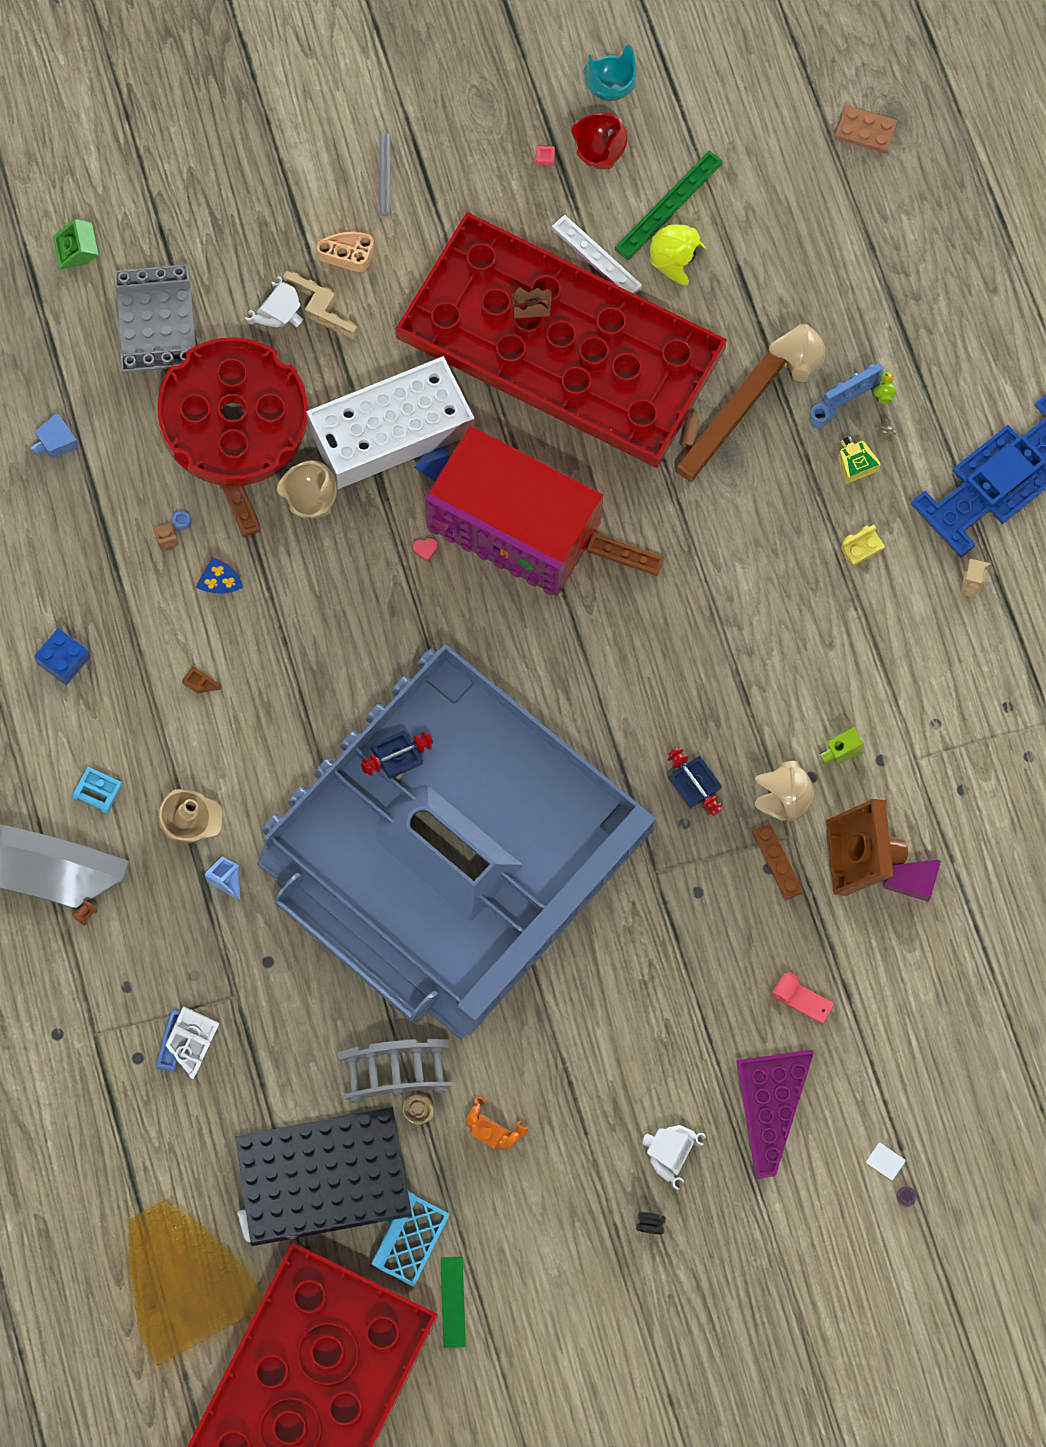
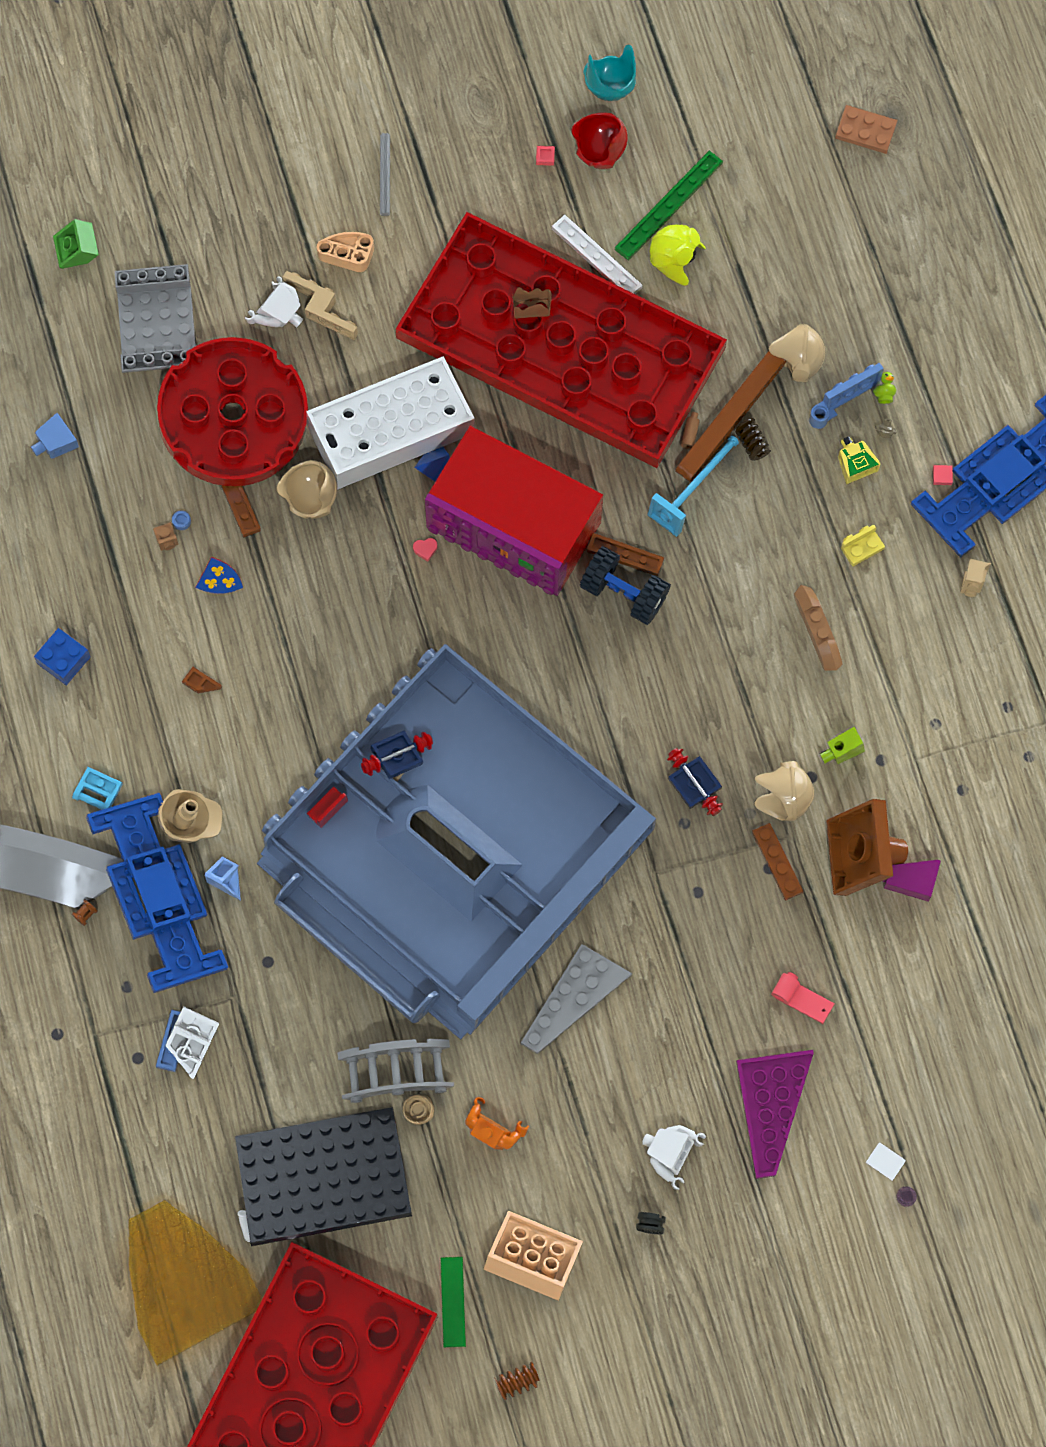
medium azure fence [369,1191,450,1287] -> none
none -> blue piece [86,793,228,993]
none -> red panel [307,786,348,828]
none -> light nougat slope [484,1211,583,1301]
none -> dark orange piece [494,1362,540,1400]
none -> light grey wing [521,944,632,1054]
none -> black plate [580,546,671,625]
none -> medium azure tile [648,436,739,537]
none -> dark brown piece [735,418,771,461]
none -> medium nougat brick [794,585,843,671]
none -> coral tile [933,465,953,485]

